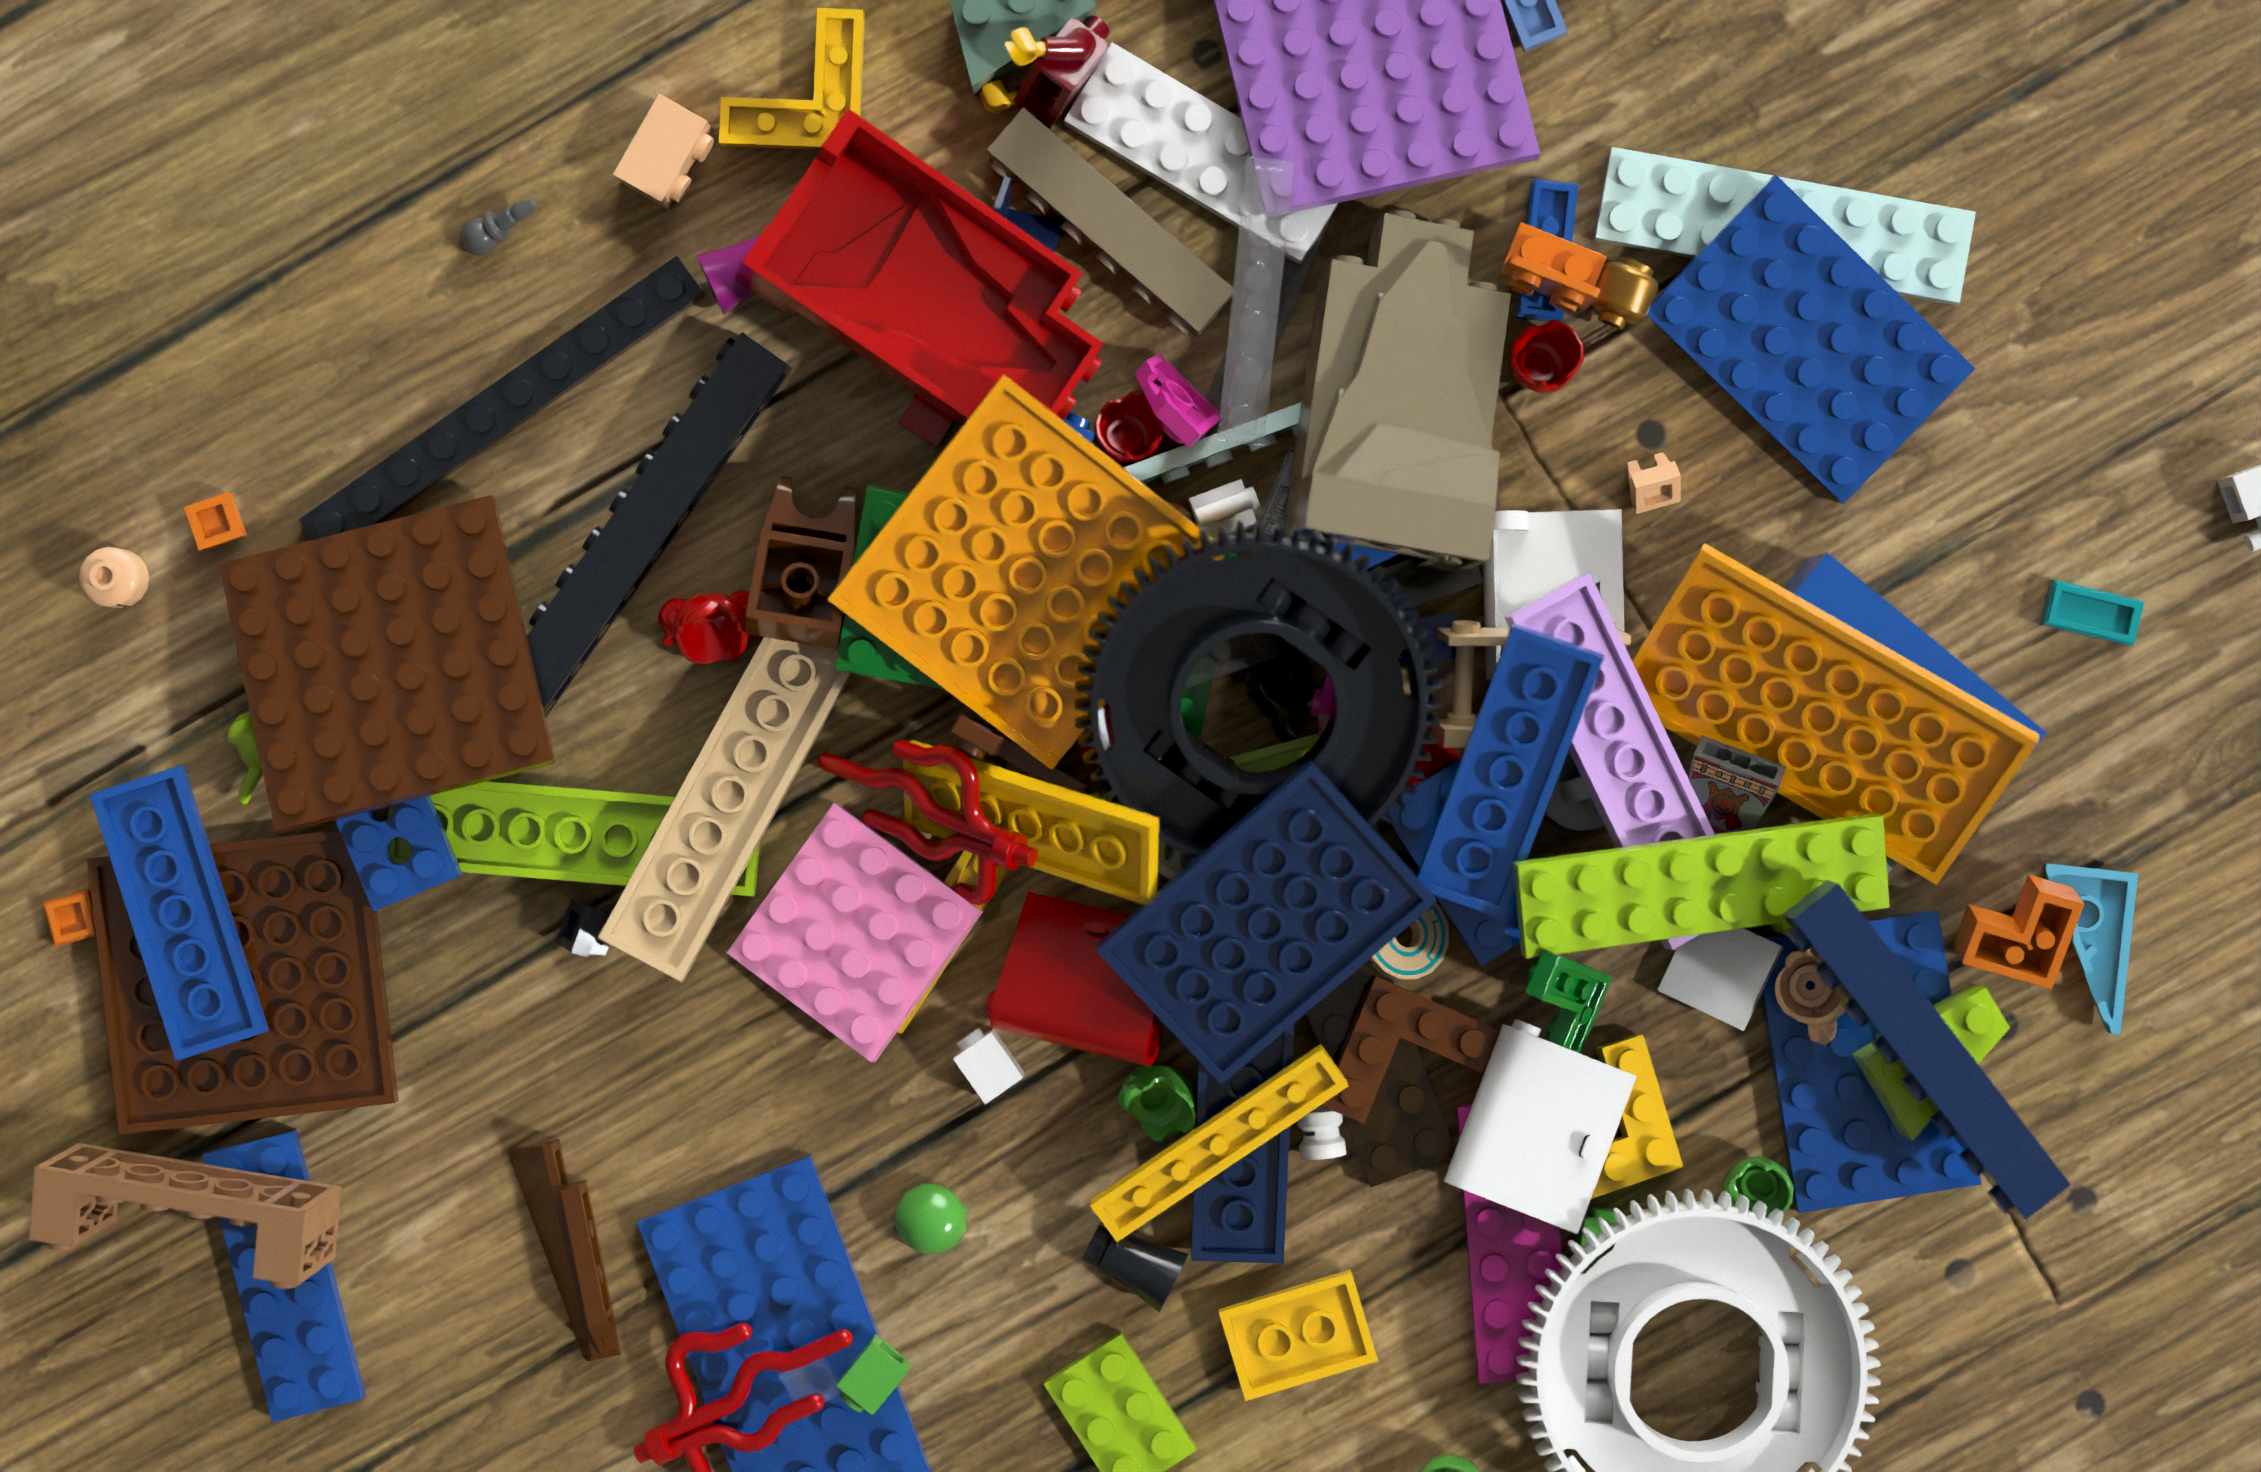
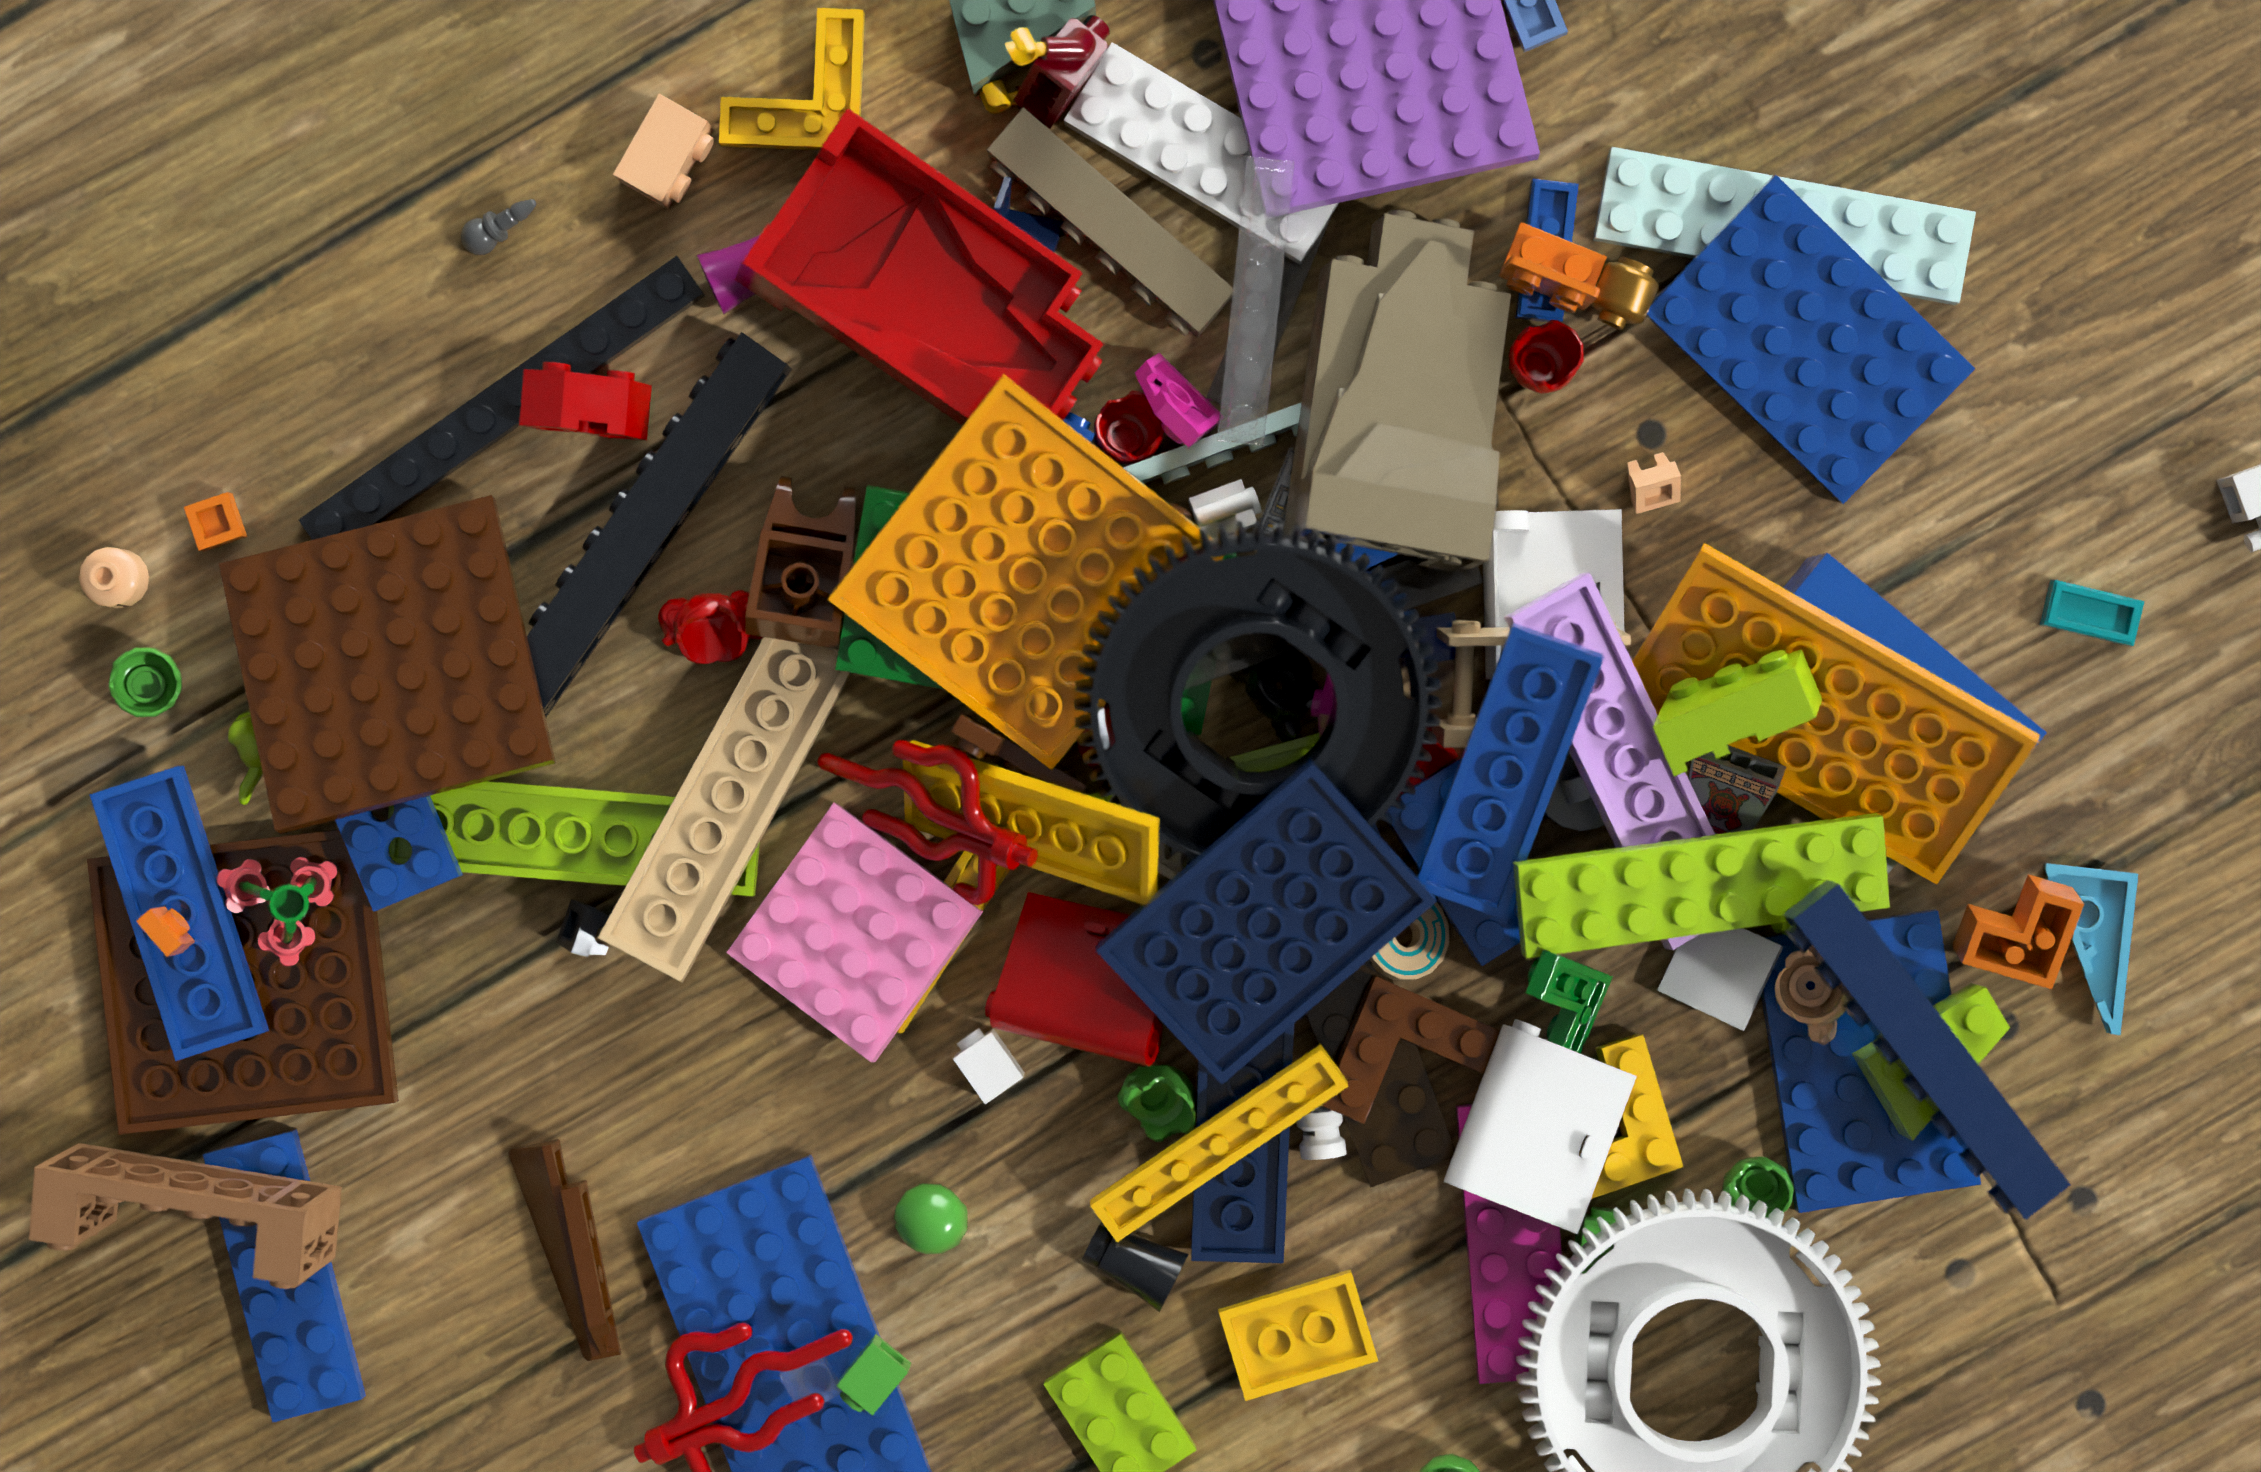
orange tile [42,890,96,947] -> none
red tile [898,394,955,449] -> none
none -> bright green hair [109,647,182,717]
none -> orange plate [136,906,195,957]
none -> coral plant [216,857,337,967]
none -> red brick [519,362,652,441]
none -> lime wedge [1653,649,1822,777]

